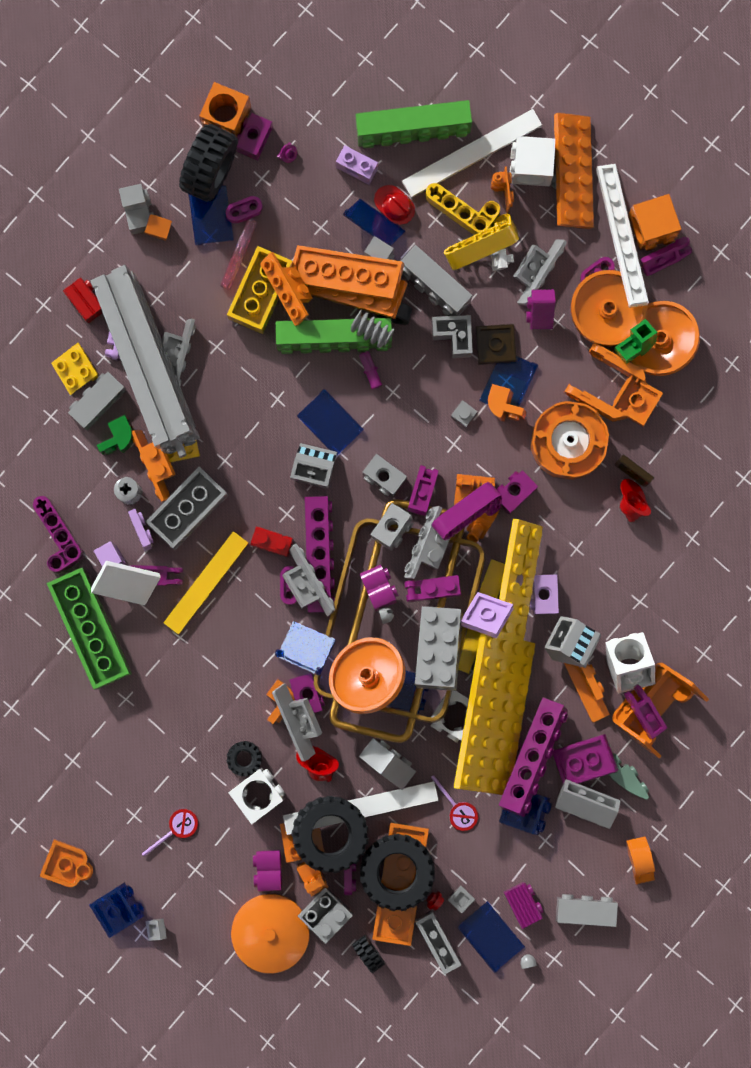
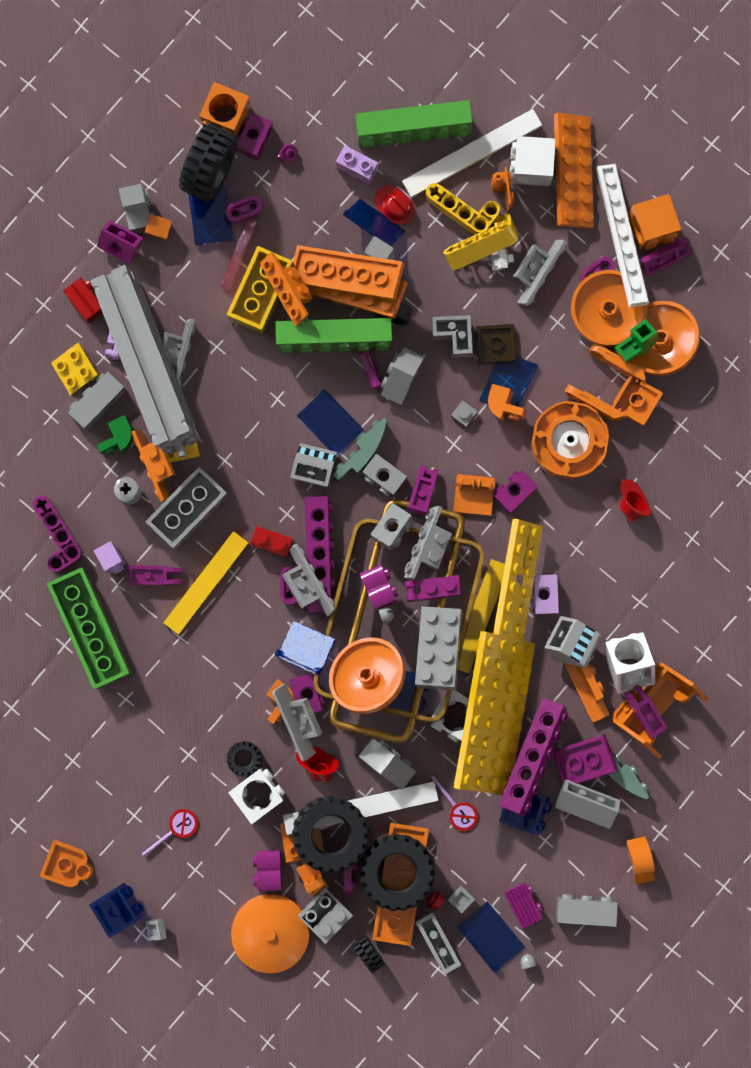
white tile [91,561,160,605] -> none
lavender plate [128,509,154,551] -> none
light grey piece [350,309,395,348] -> none
light grey brick [401,245,473,316] -> none
magenta beam [431,482,502,541] -> none
lavender plate [460,592,513,638] -> none
orange bracket [466,510,499,543] -> none
magenta brick [526,289,555,329] -> none
dark brown tile [615,454,655,487] -> none
none -> magenta brick [97,220,143,264]
none -> sand green slope [333,418,387,482]
none -> light grey brick [381,347,424,405]

